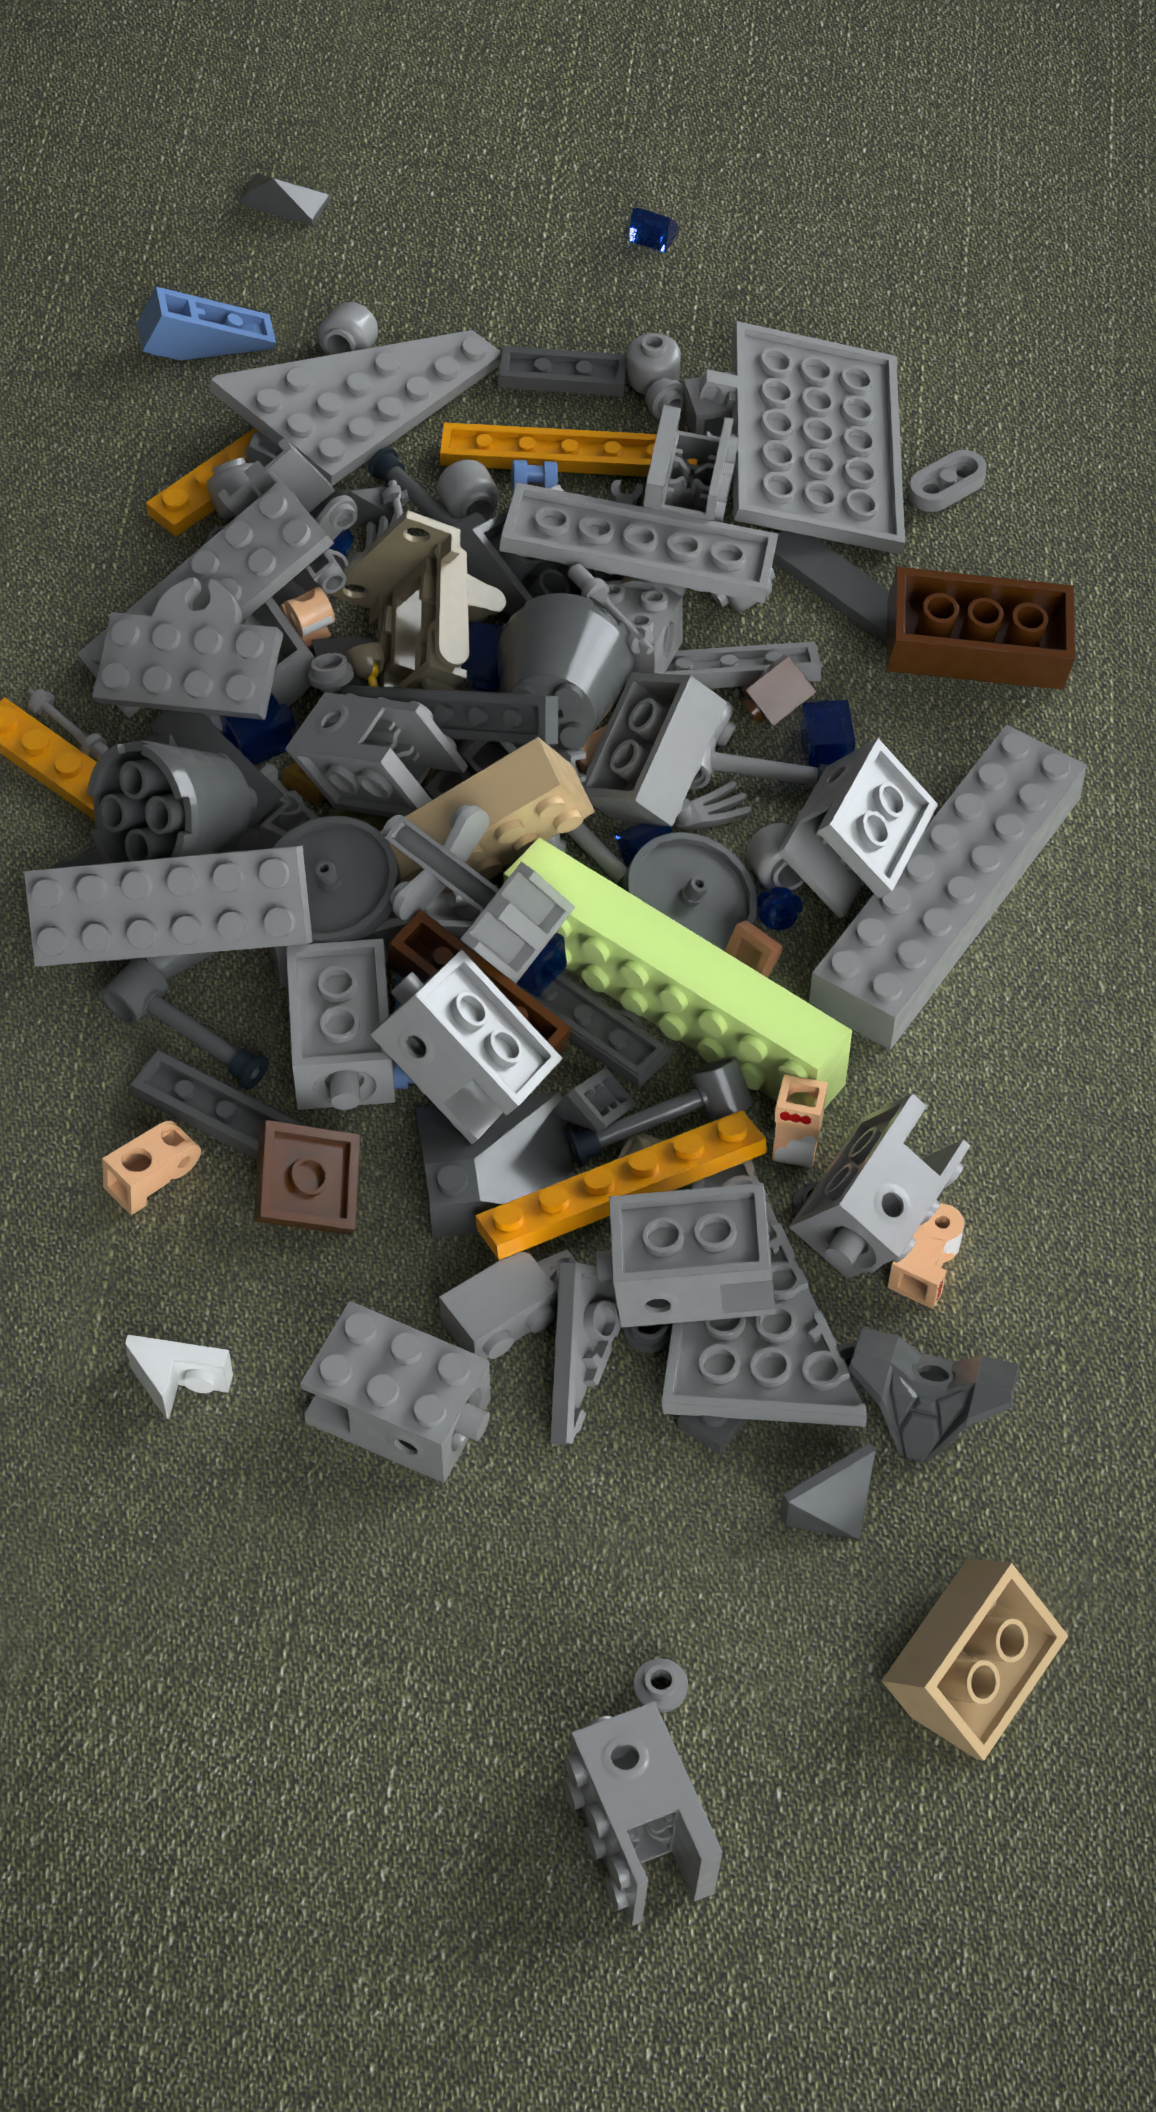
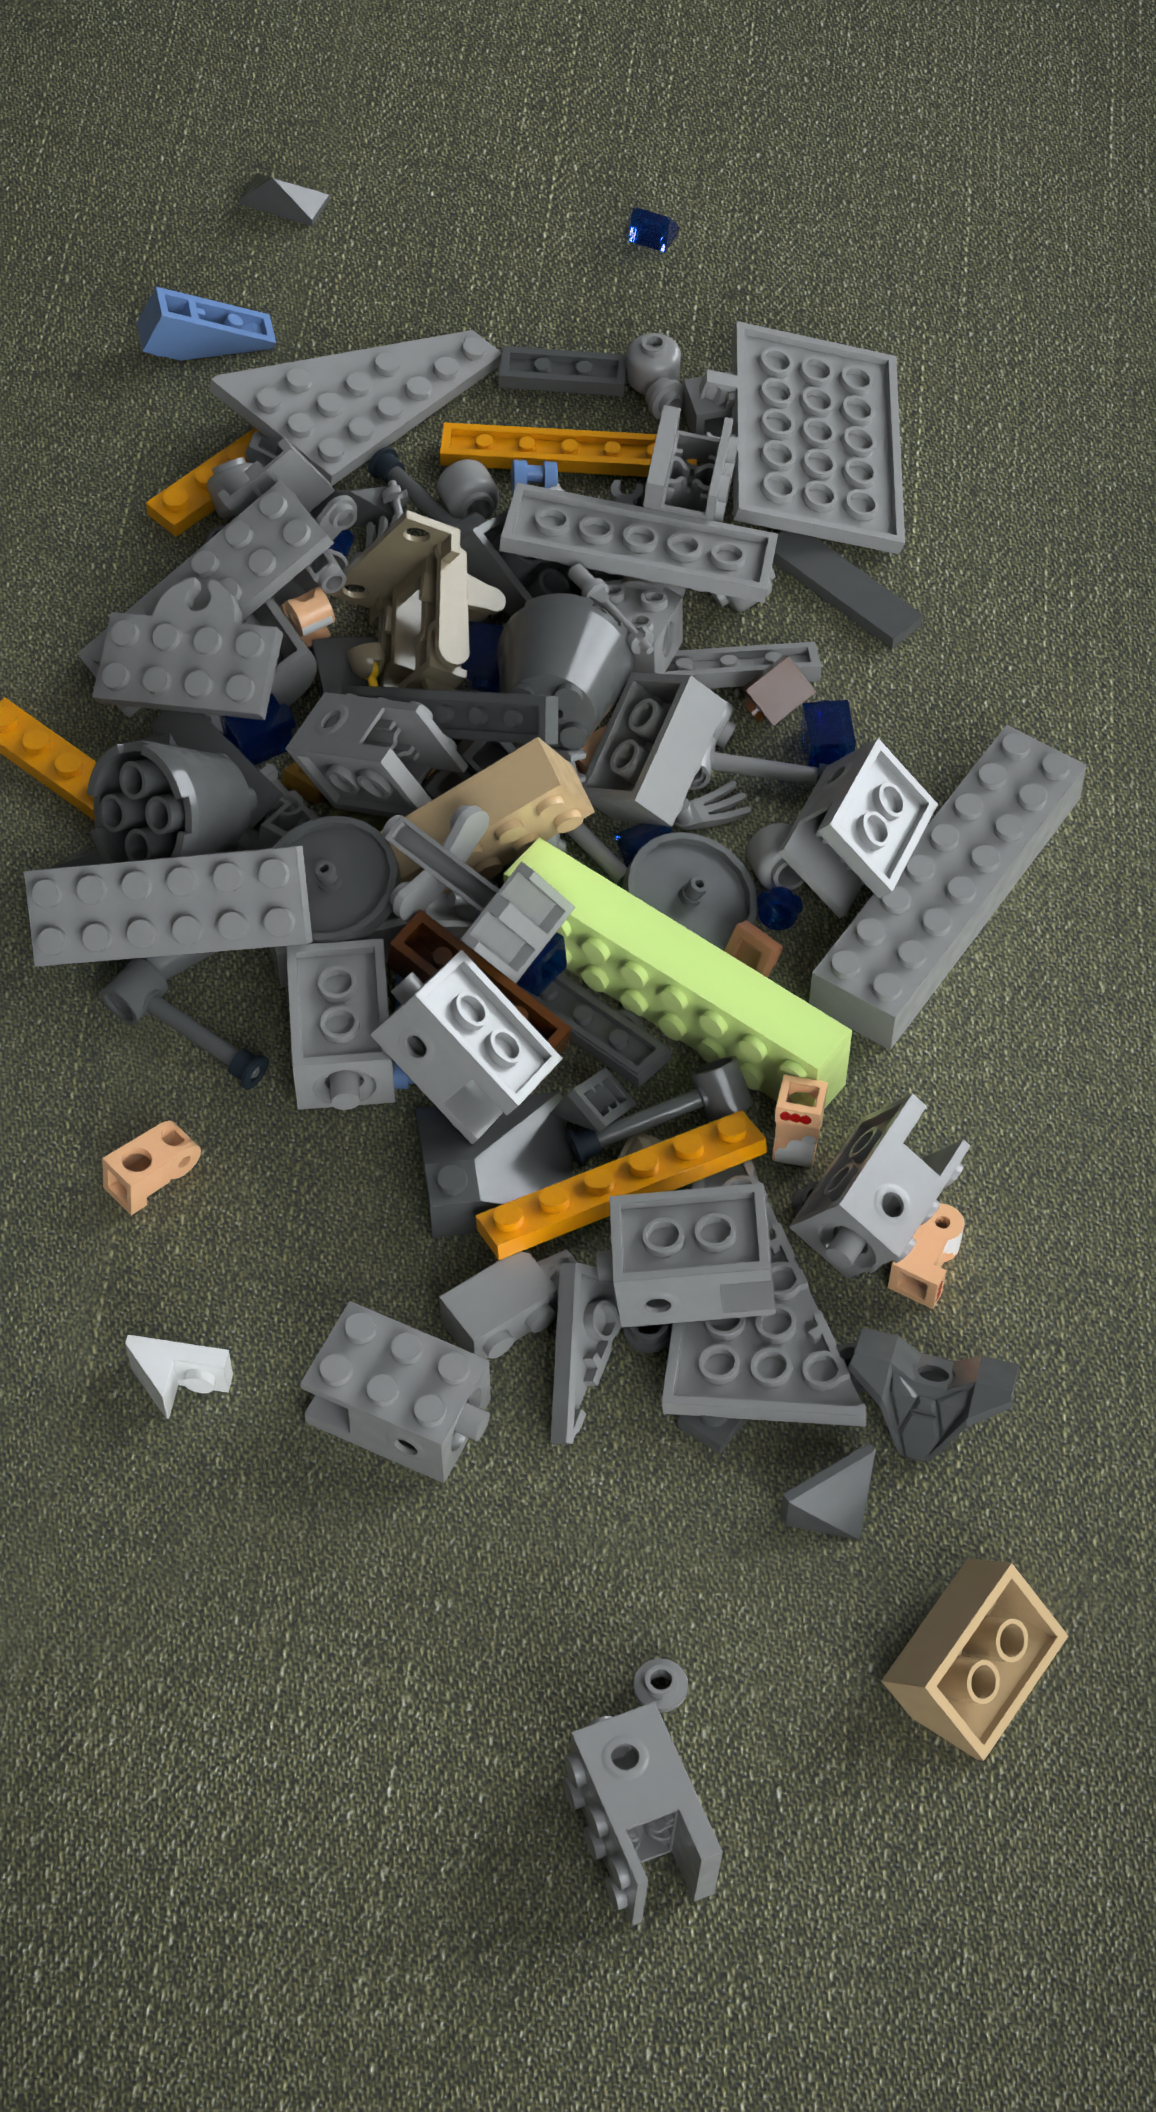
light grey piece [26,689,109,762] -> none
dark grey plate [130,1050,306,1160] -> none
reddish brown plate [254,1120,360,1235] -> none
light grey plate [308,653,354,693] -> none
light grey head [318,302,378,355] -> none
reddish brown brick [886,567,1075,690] -> none
light grey plate [909,450,986,512] -> none

